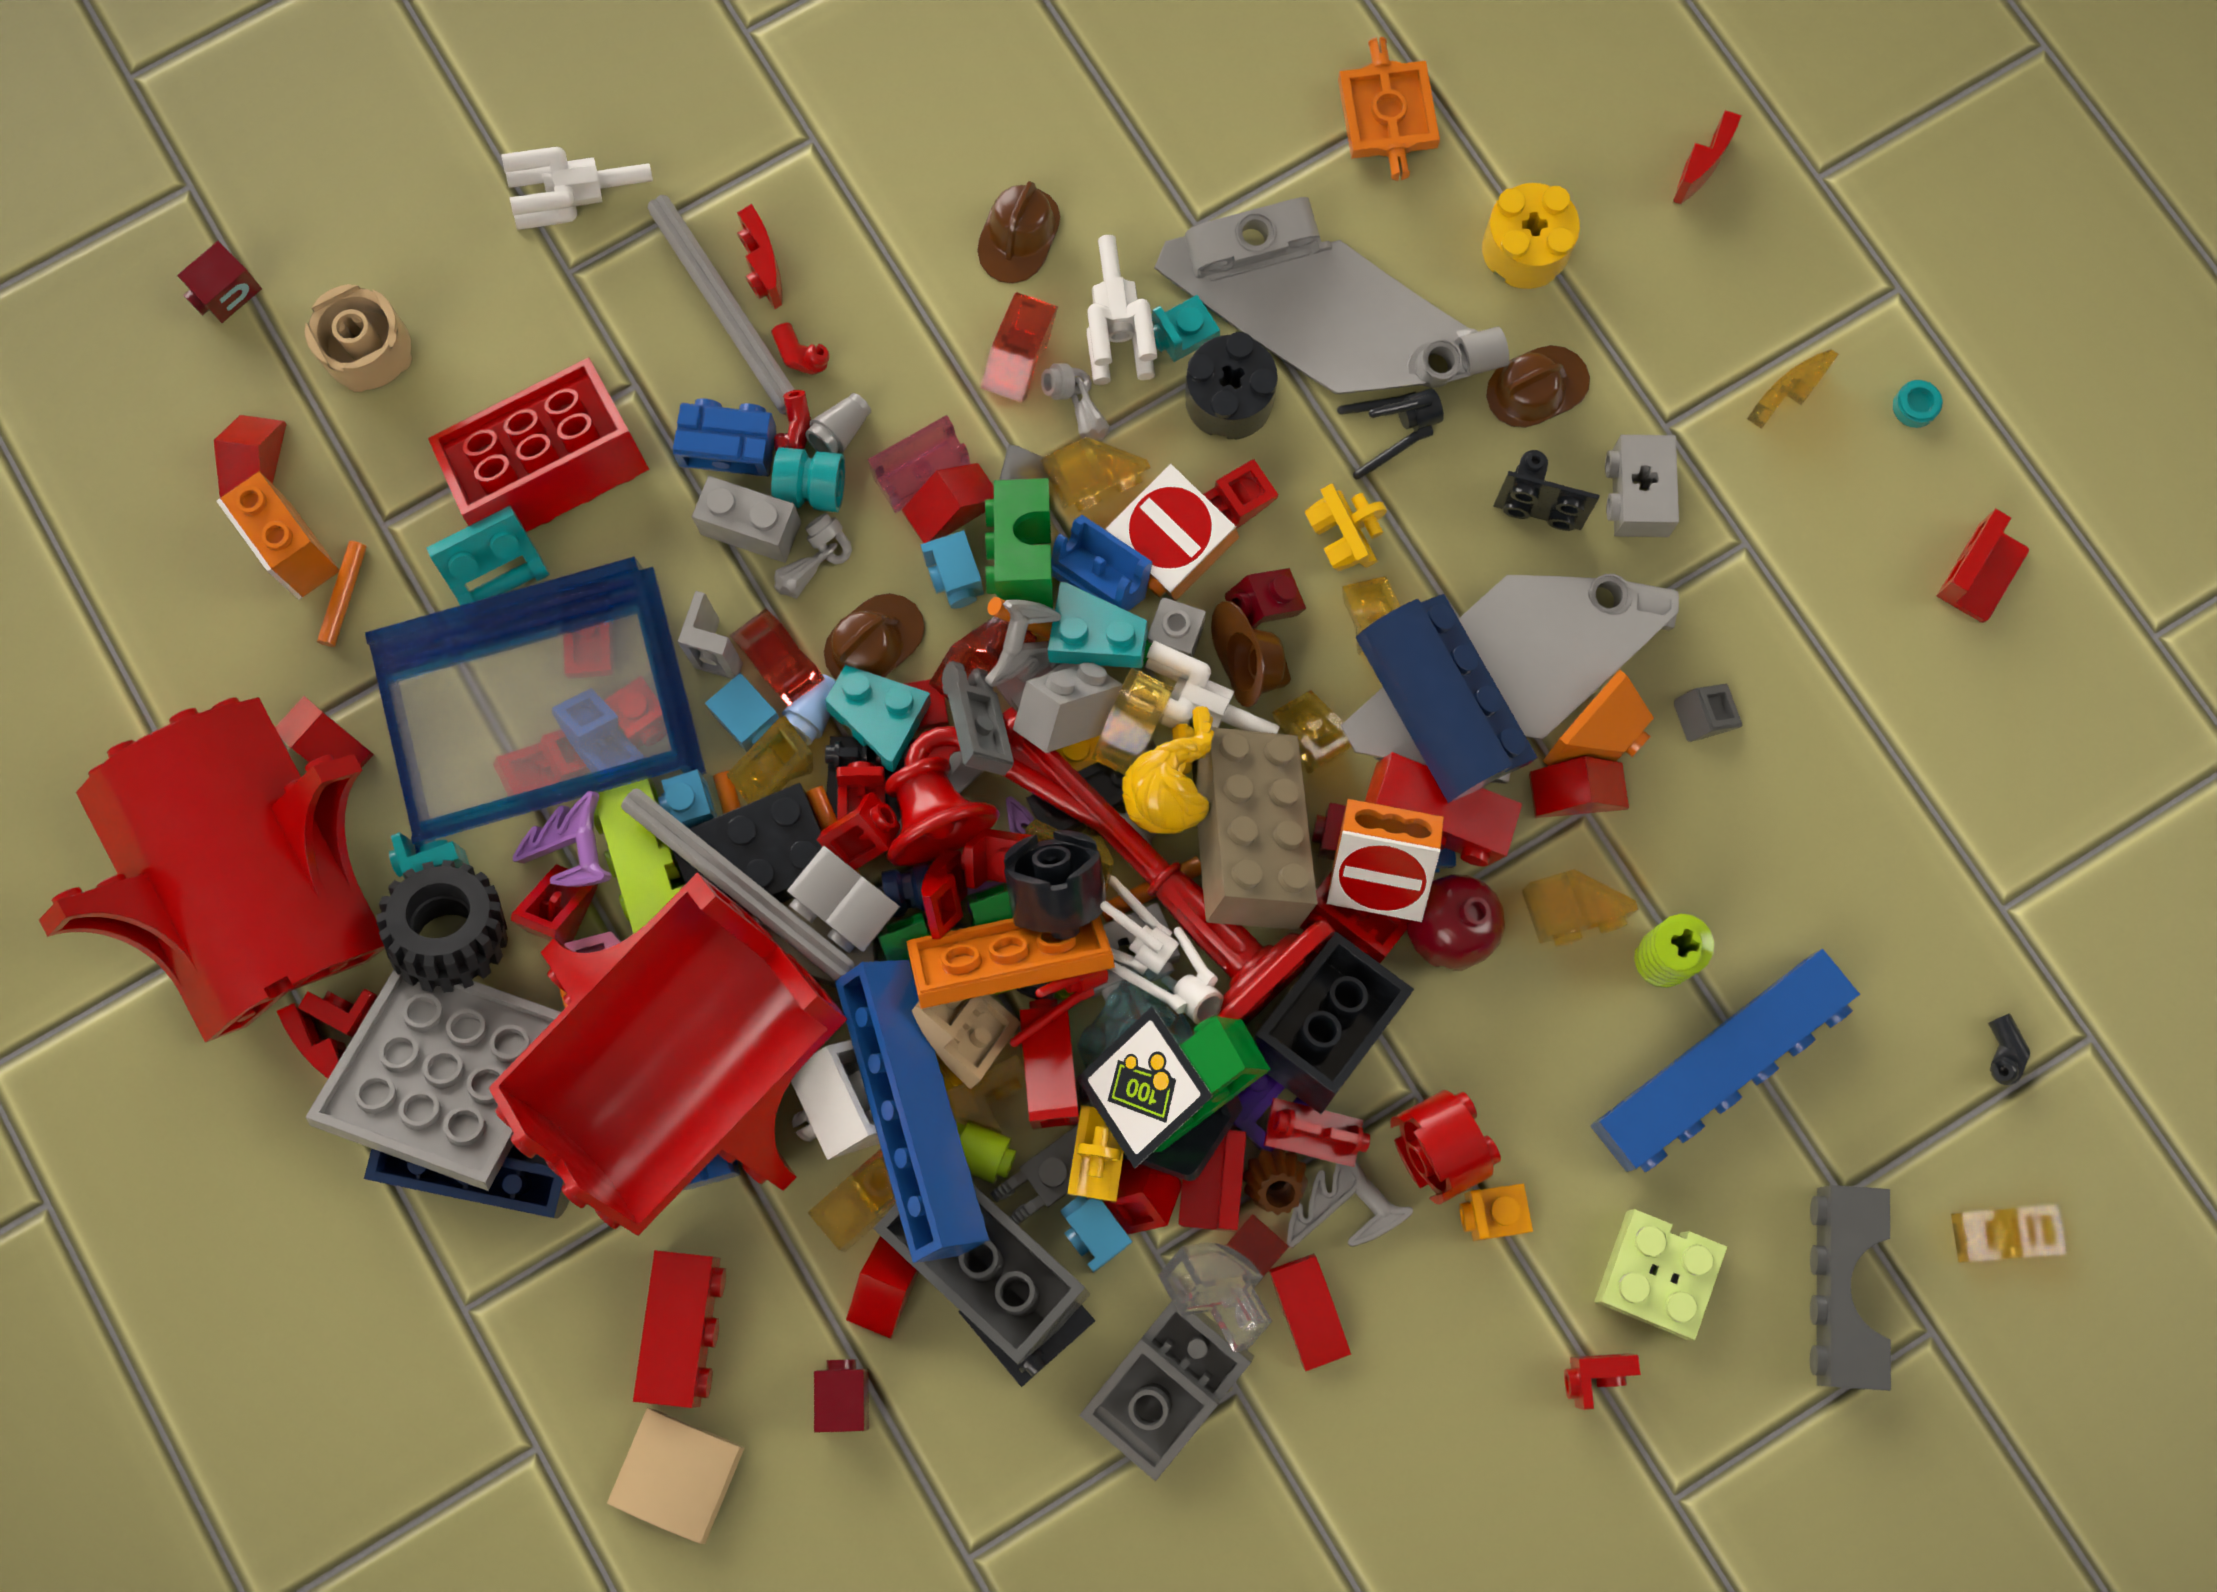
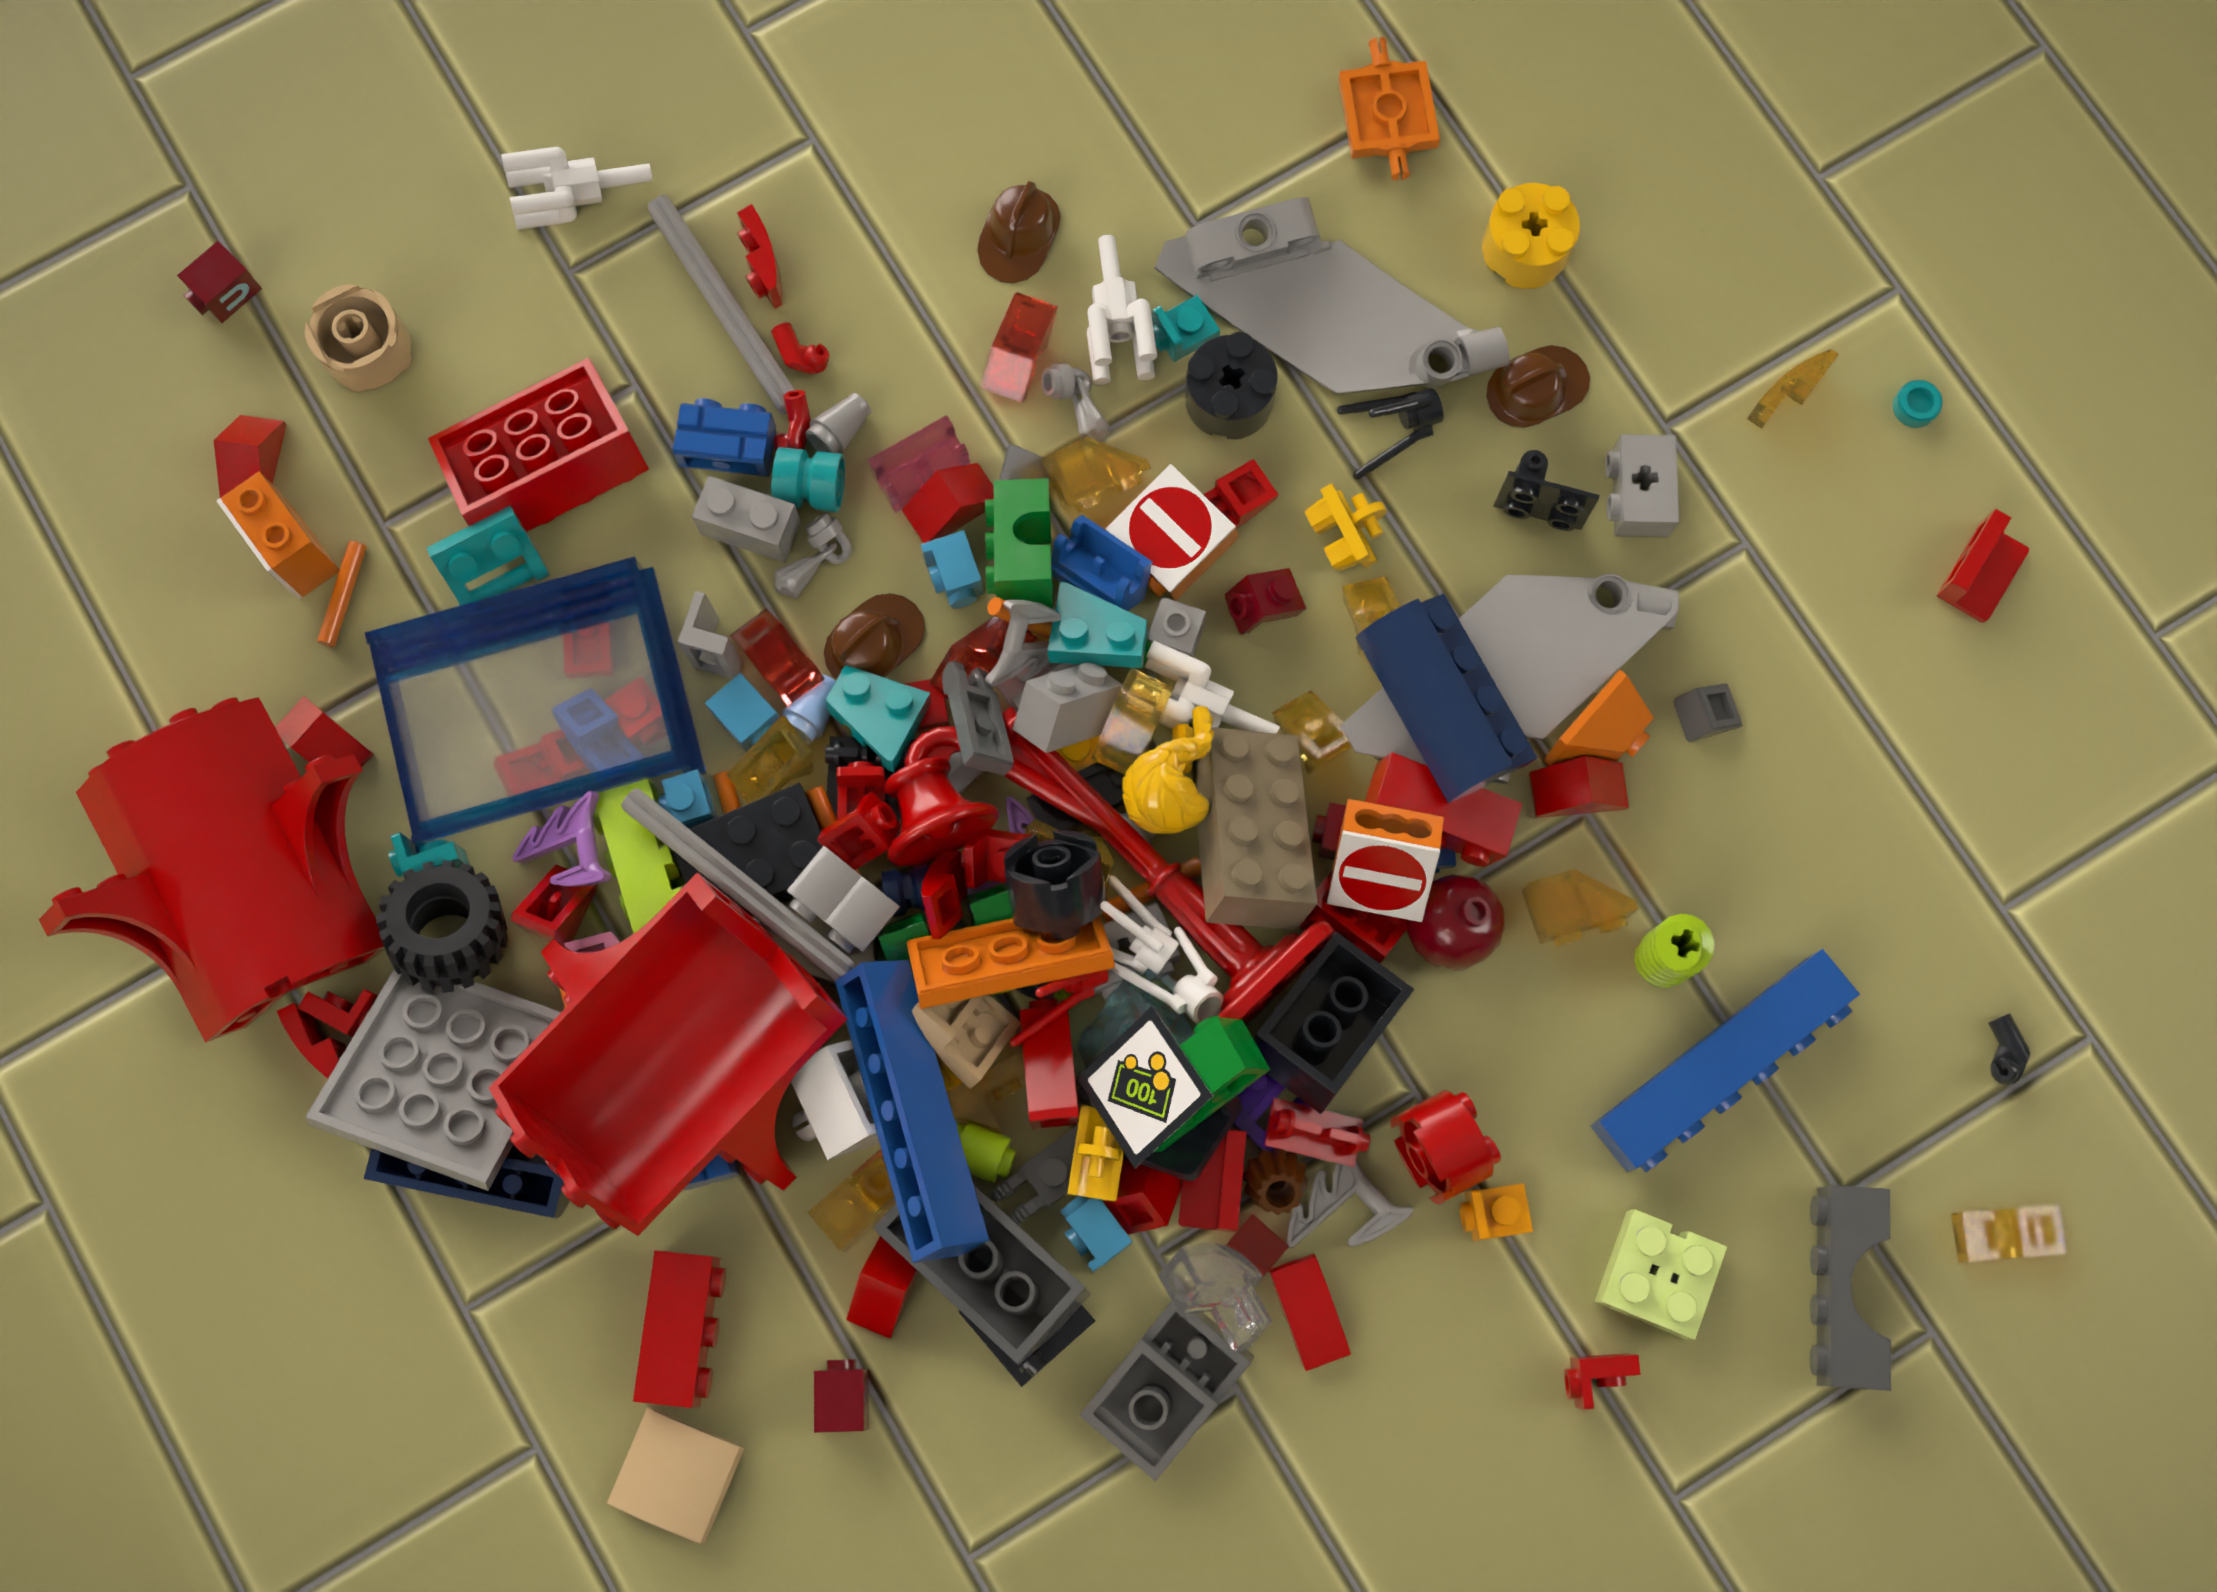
reddish brown piece [1211,601,1291,708] -> none
red slope [1673,110,1742,204] -> none

